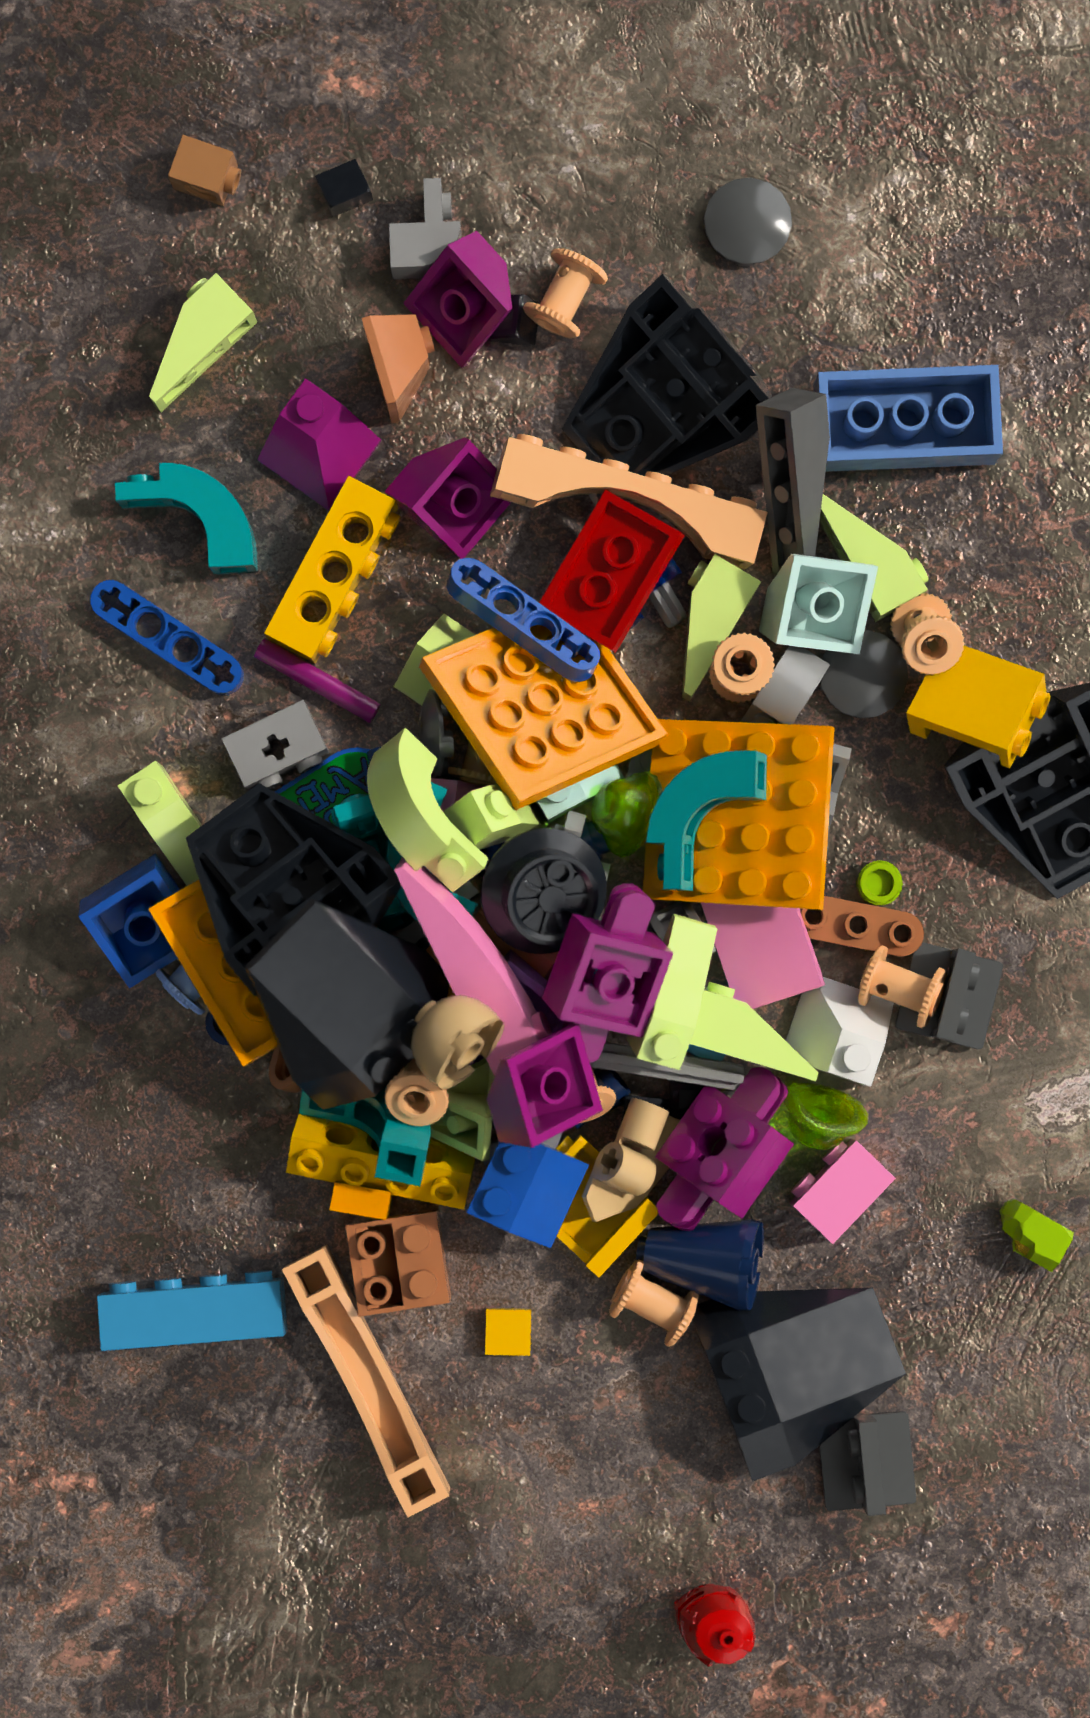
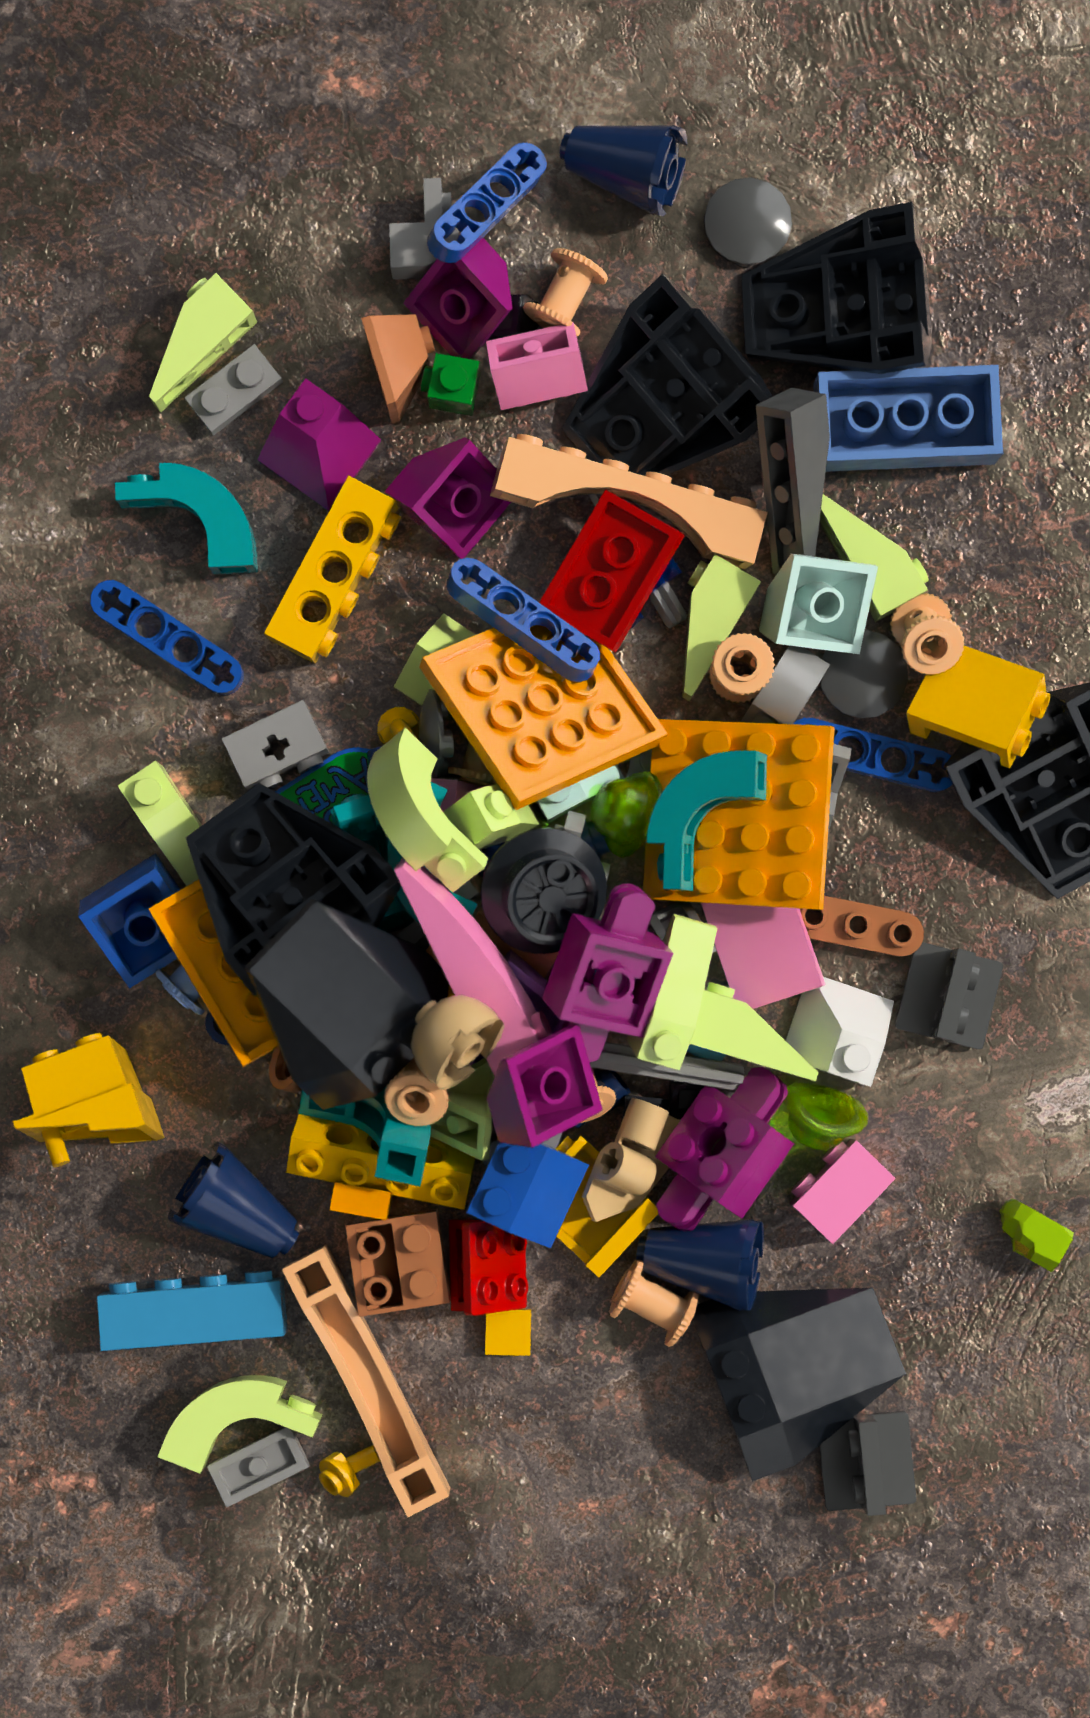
medium nougat brick [168,135,241,206] -> none
magenta piece [254,638,381,723] -> none
black slope [315,159,373,217] -> none
red helmet [674,1584,756,1667] -> none
lime tile [856,860,903,906] -> none
light nougat hose [858,946,946,1028] -> none
none -> yellow piece [13,1033,165,1167]
none -> yellowish green arch [158,1375,323,1474]
none -> dark blue cone [168,1142,299,1258]
none -> light grey plate [184,344,283,436]
none -> light grey plate [207,1427,310,1508]
none -> yellow plate [319,1445,381,1497]
none -> yellow plate [377,707,419,744]
none -> green brick [421,353,481,417]
none -> blue beam [427,142,547,263]
none -> red bracket [449,1219,528,1316]
none -> bright pink brick [486,322,588,410]
none -> dark blue cone [559,125,687,217]
none -> black wedge [742,202,932,374]
none -> blue beam [793,718,952,792]

